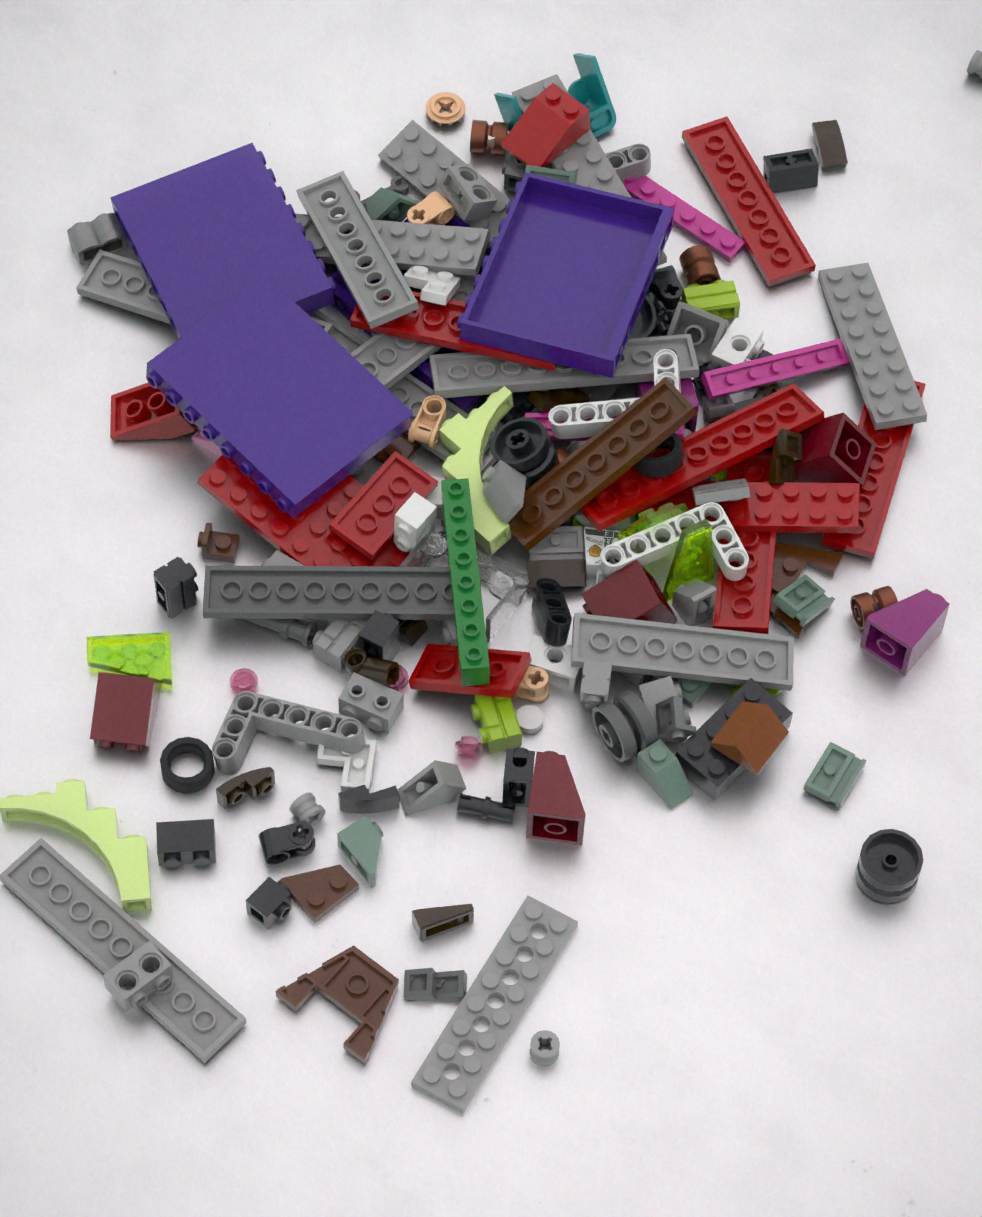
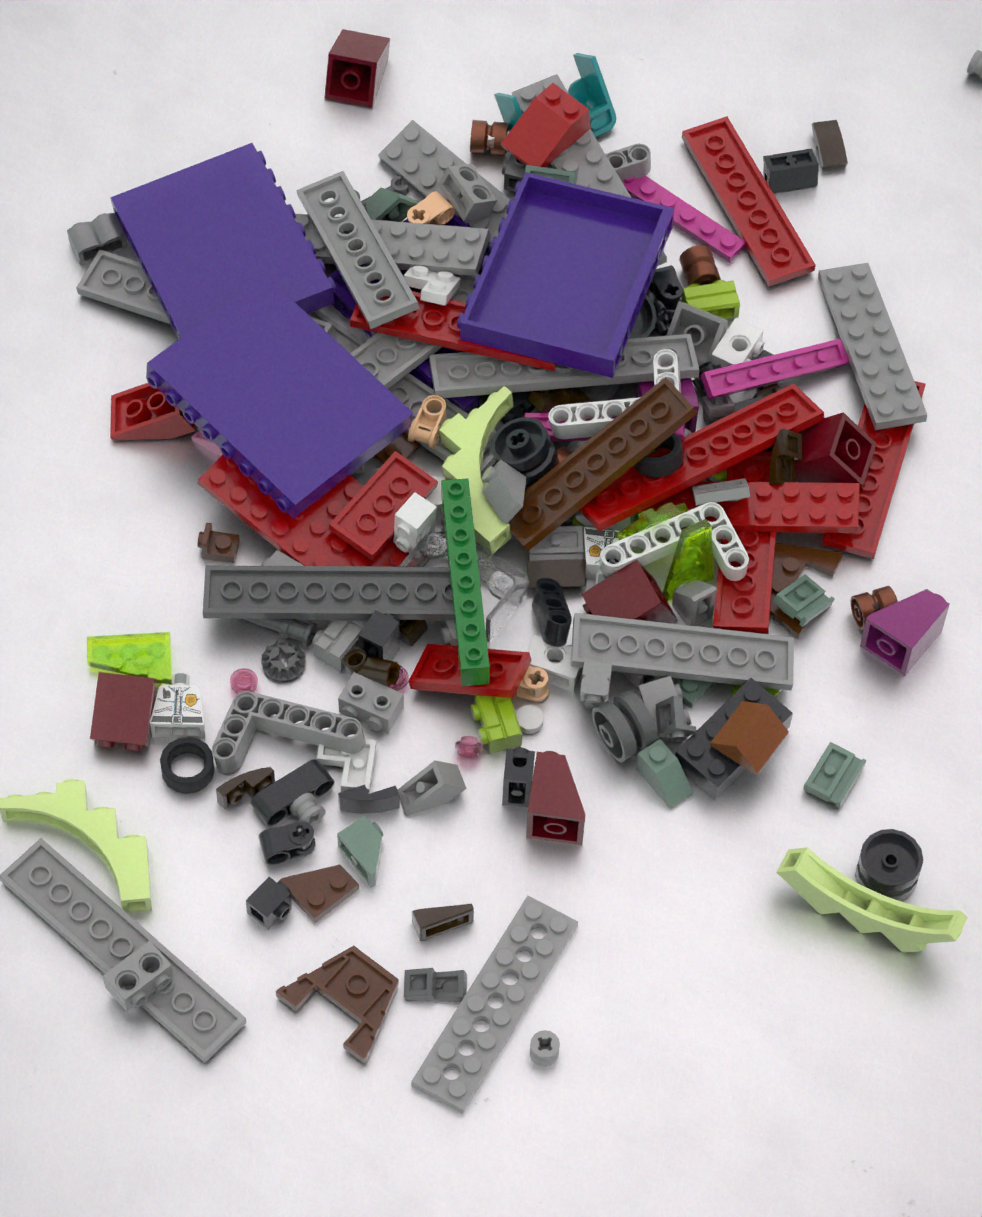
black brick [153,557,199,619] -> none
black brick [156,819,216,868] -> none
light nougat gear [426,92,465,127] -> none
black pin [457,793,516,823] -> none
none -> white torso [150,673,205,738]
none -> black beam [251,759,335,826]
none -> dark grey gear [261,640,306,681]
none -> dark red slope [324,29,390,108]
none -> yellowish green arch [776,847,968,953]

